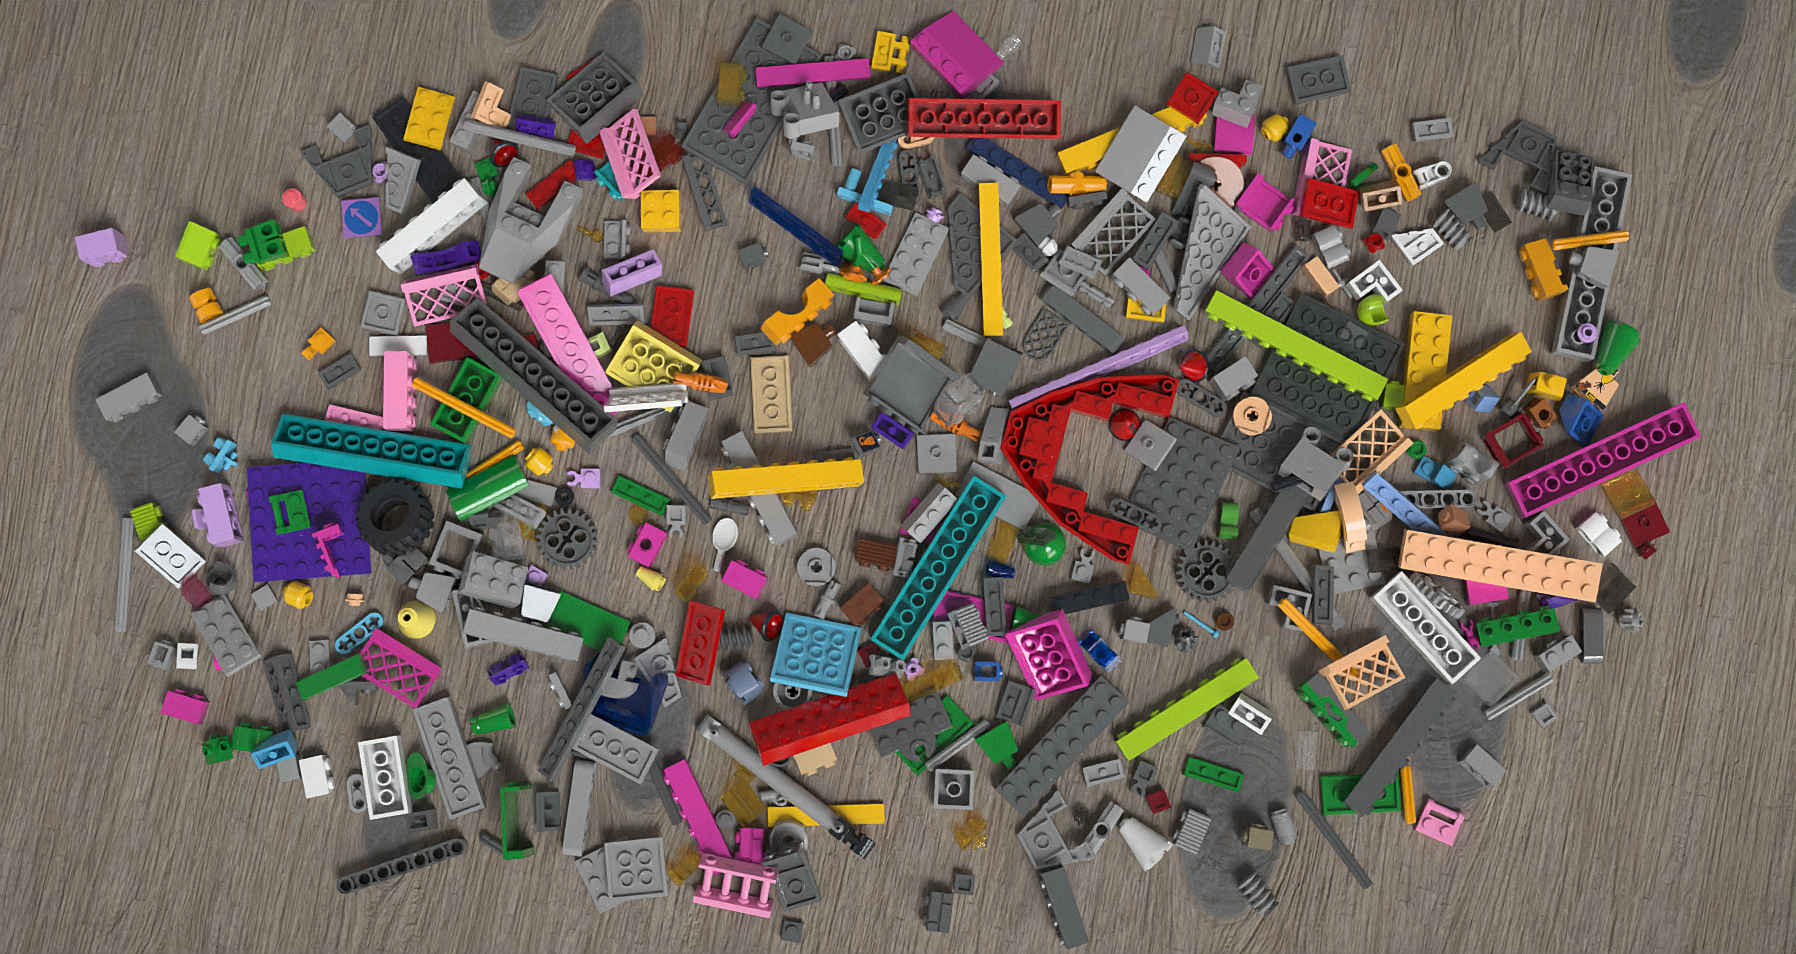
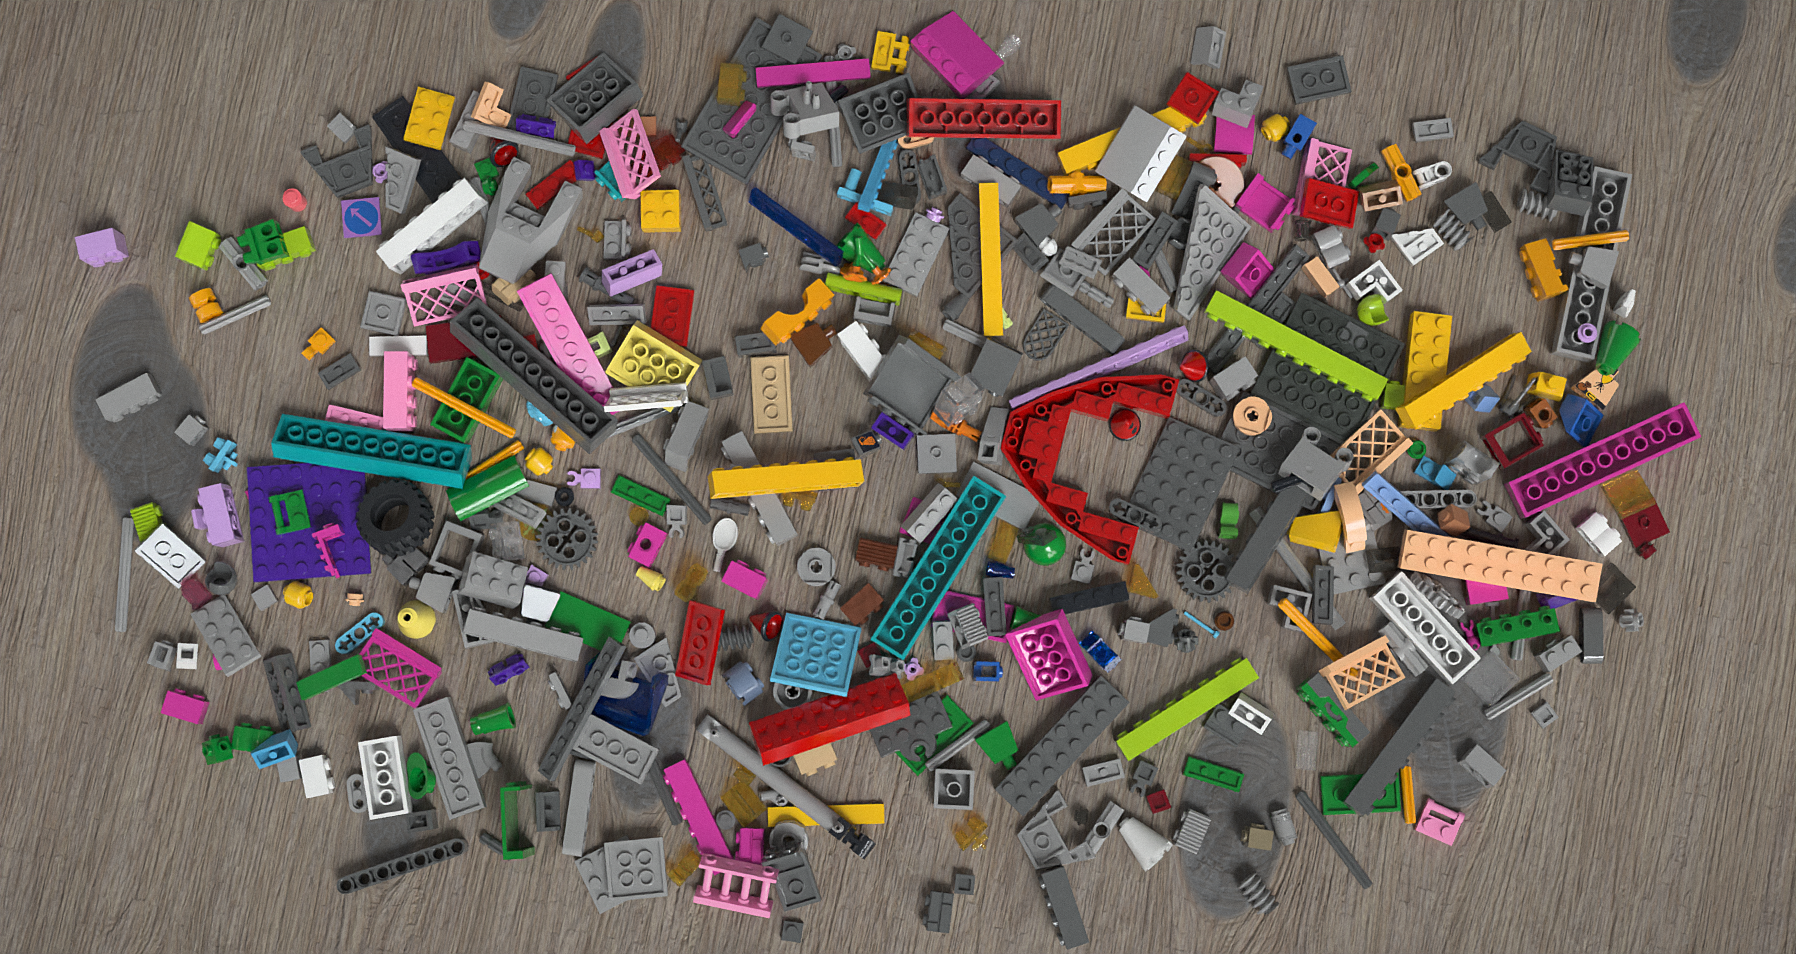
orange hinge [673,371,728,393] -> none
dark grey plate [996,681,1036,727] -> none
light grey plate [1124,419,1177,471] -> none
none -> light grey piece [1378,621,1428,677]
none -> white slope [1613,289,1636,318]

